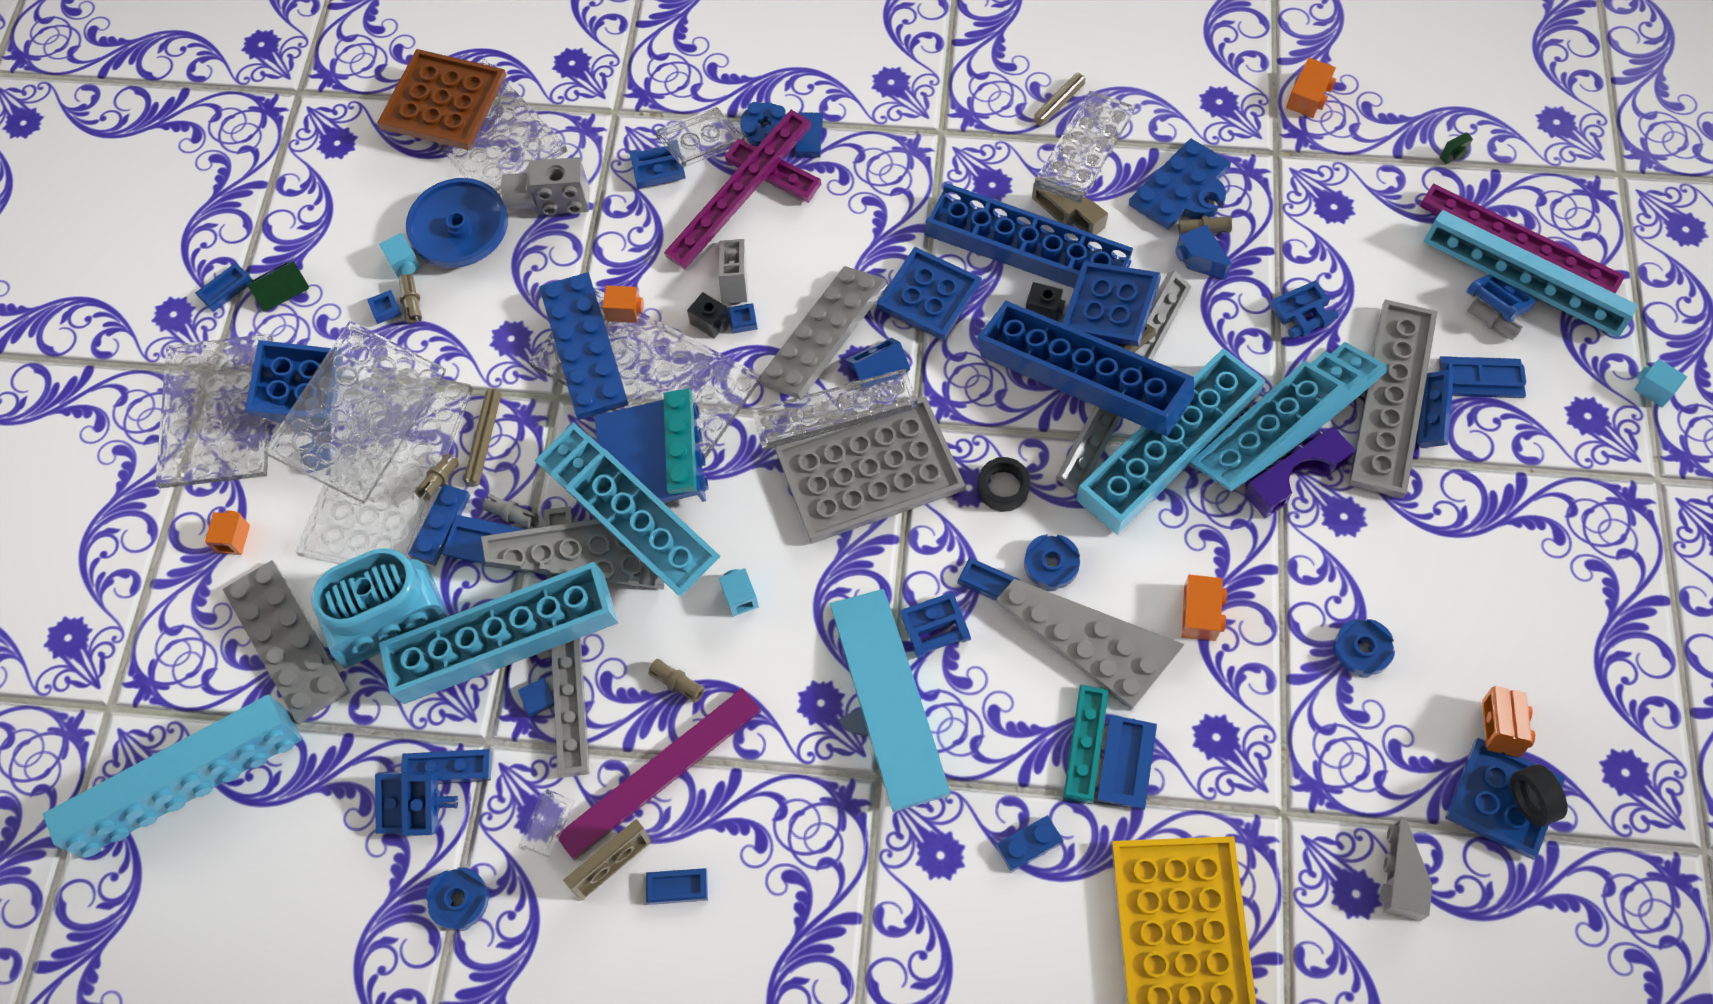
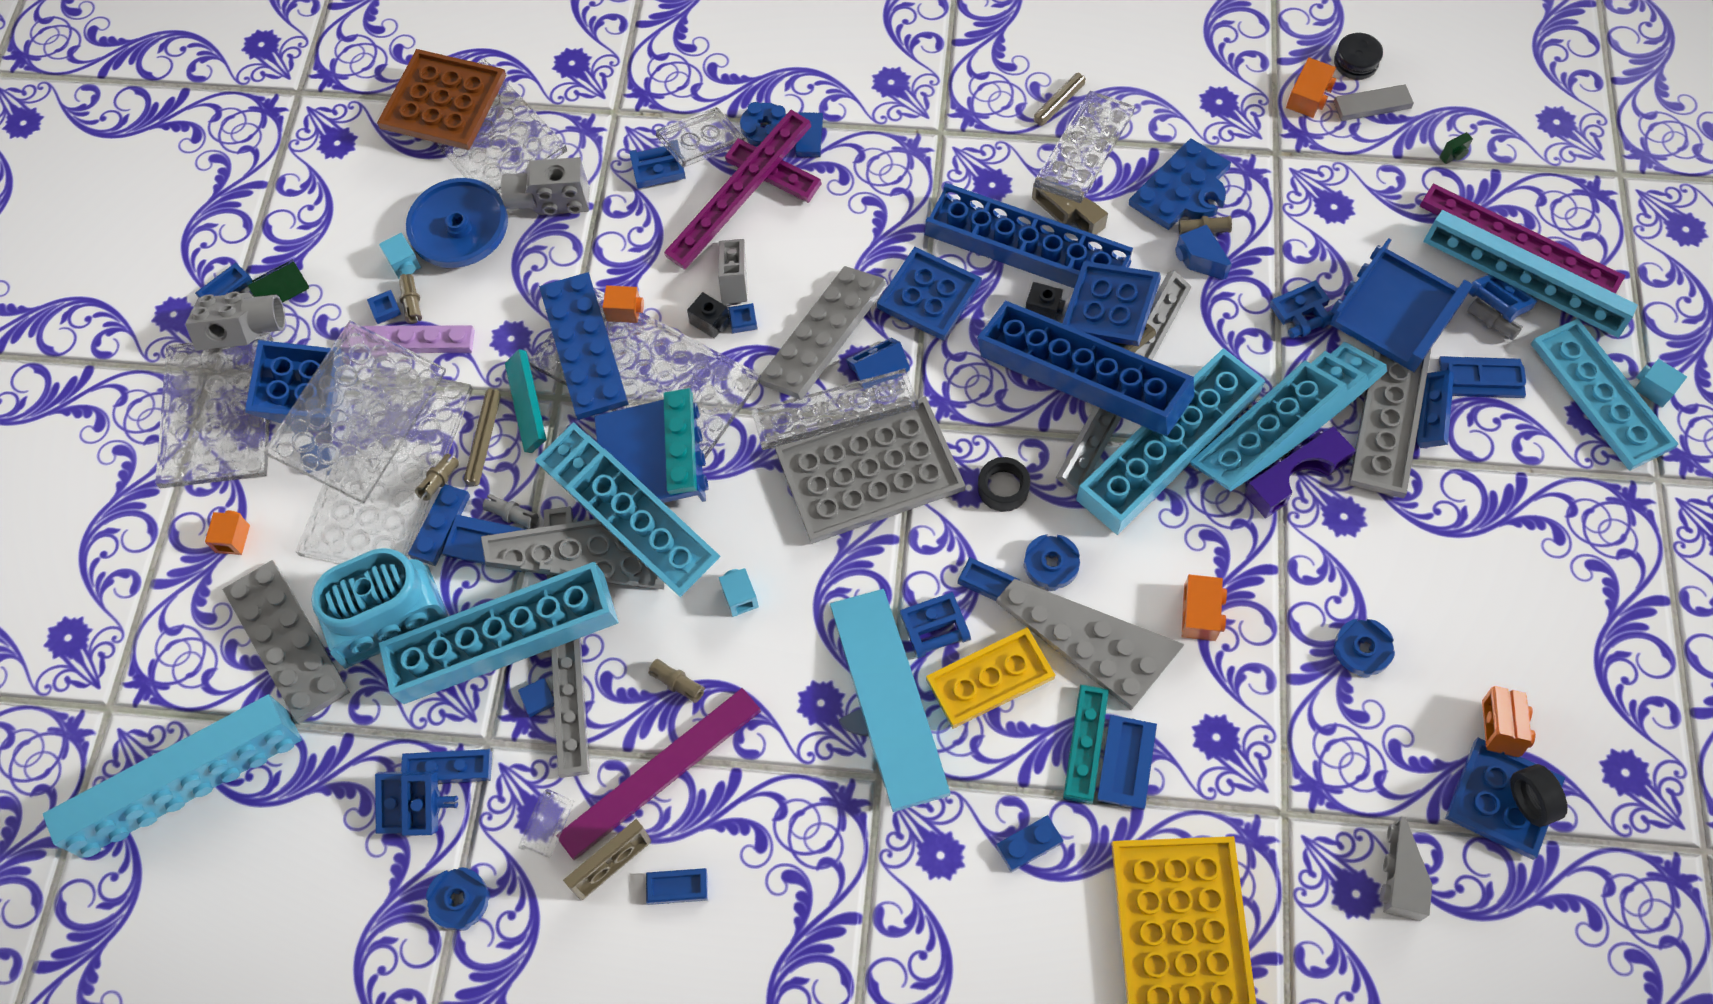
none -> light grey brick [185,292,285,351]
none -> lavender plate [341,325,475,353]
none -> teal tile [505,349,547,453]
none -> yellow plate [926,627,1056,729]
none -> blue panel [1330,238,1474,373]
none -> light grey tile [1333,84,1414,121]
none -> black head [1334,32,1383,80]
none -> medium azure plate [1531,318,1679,471]

